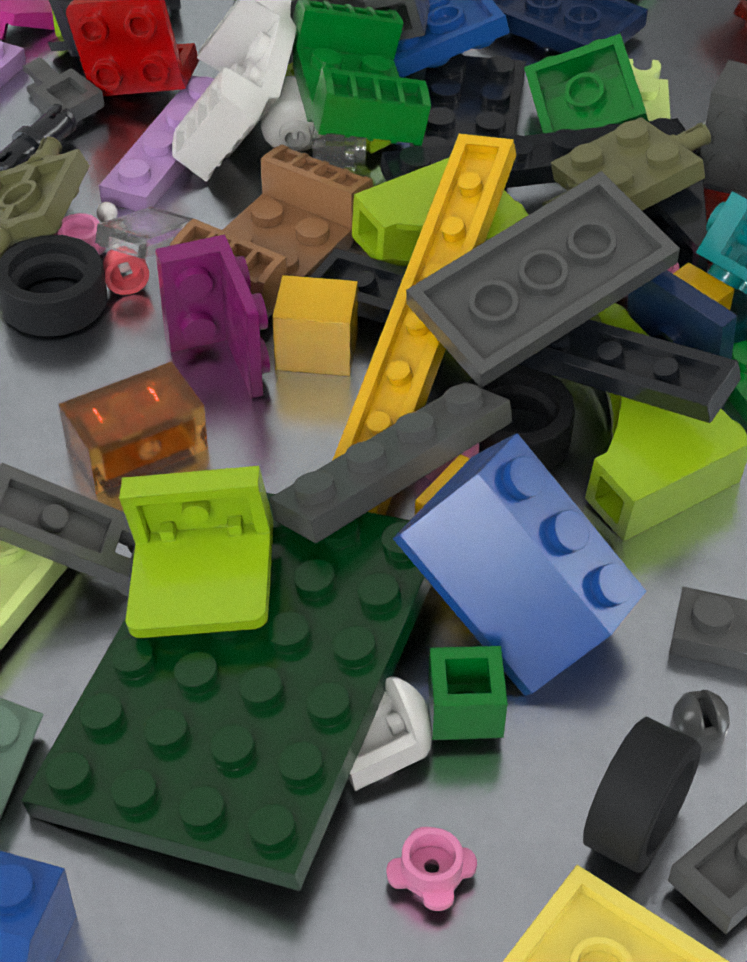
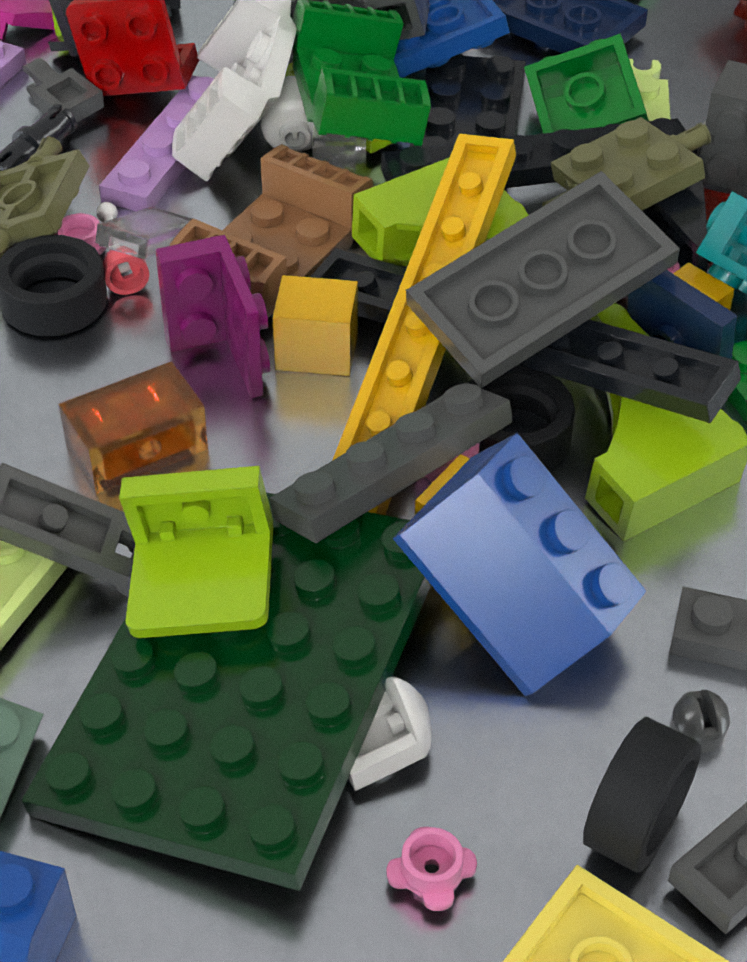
green plate [428,646,508,740] -> none

